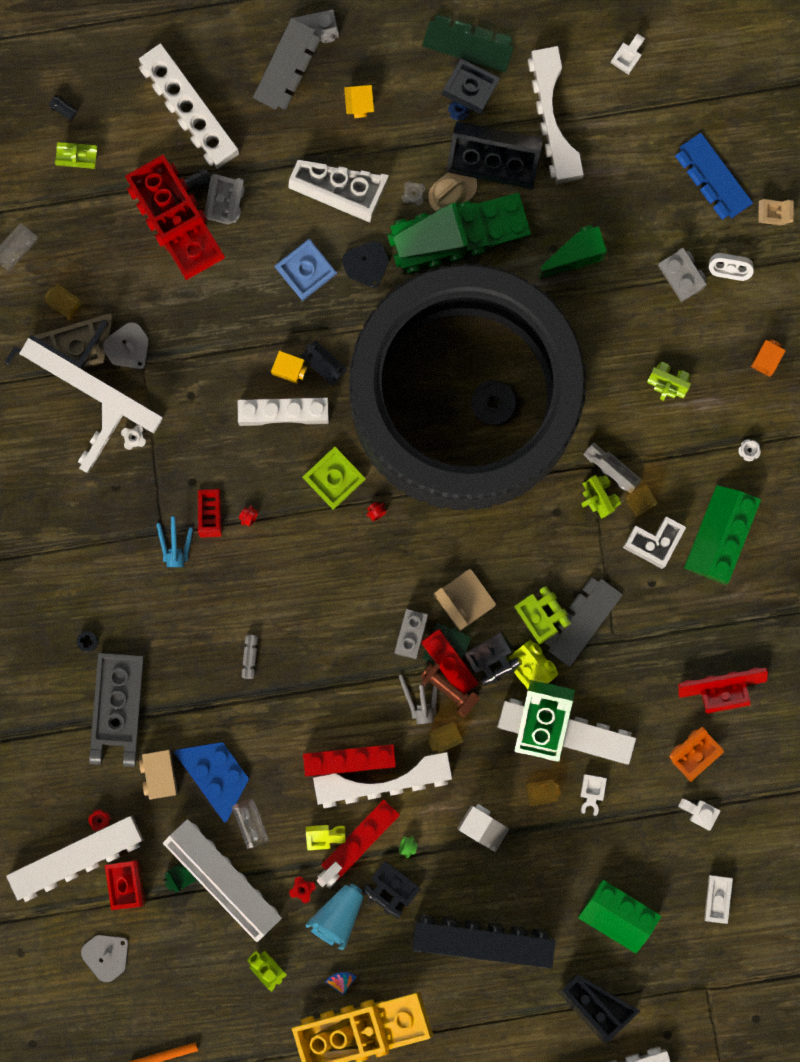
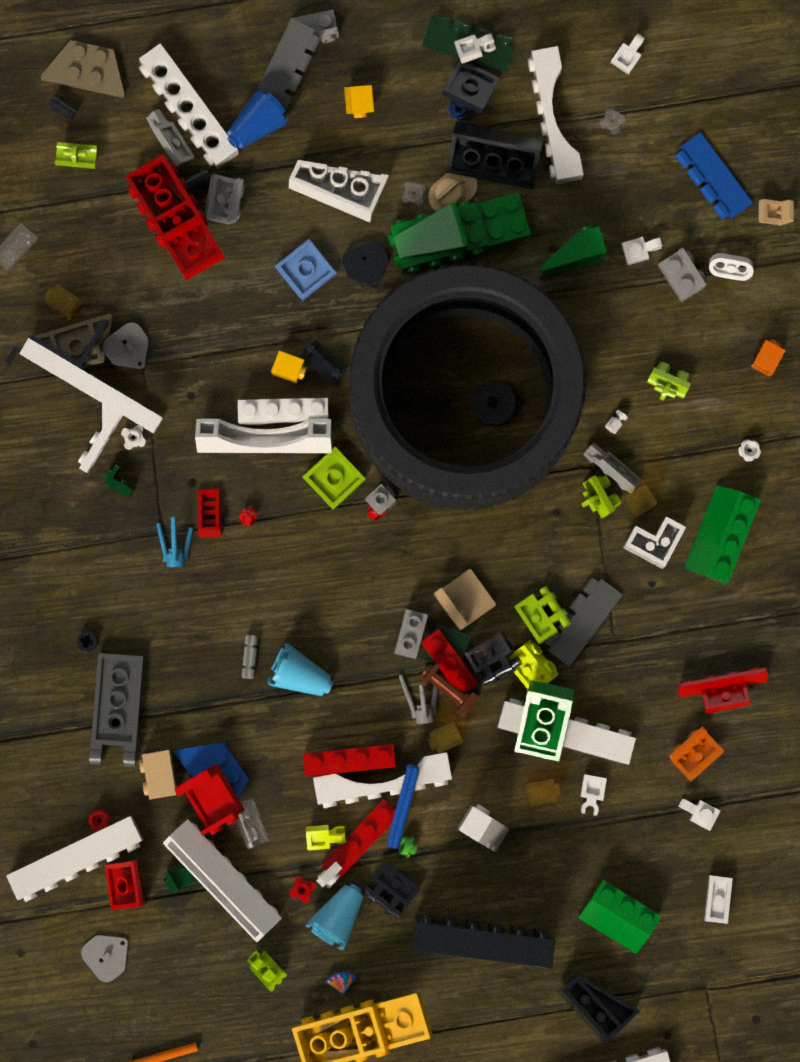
none -> dark tan wing [41,40,125,98]
none -> dark green bracket [104,465,134,500]
none -> light grey hinge [146,109,195,168]
none -> red panel [174,763,245,836]
none -> white arch [195,419,333,453]
none -> blue cone [227,89,289,149]
none -> medium azure cone [267,643,333,696]
none -> light grey bracket [365,484,397,515]
none -> blue axle [387,764,419,849]
none -> white plate [454,34,496,63]
none -> clear plate [599,108,625,134]
none -> white piece [605,410,628,434]
none -> white plate [621,237,662,265]

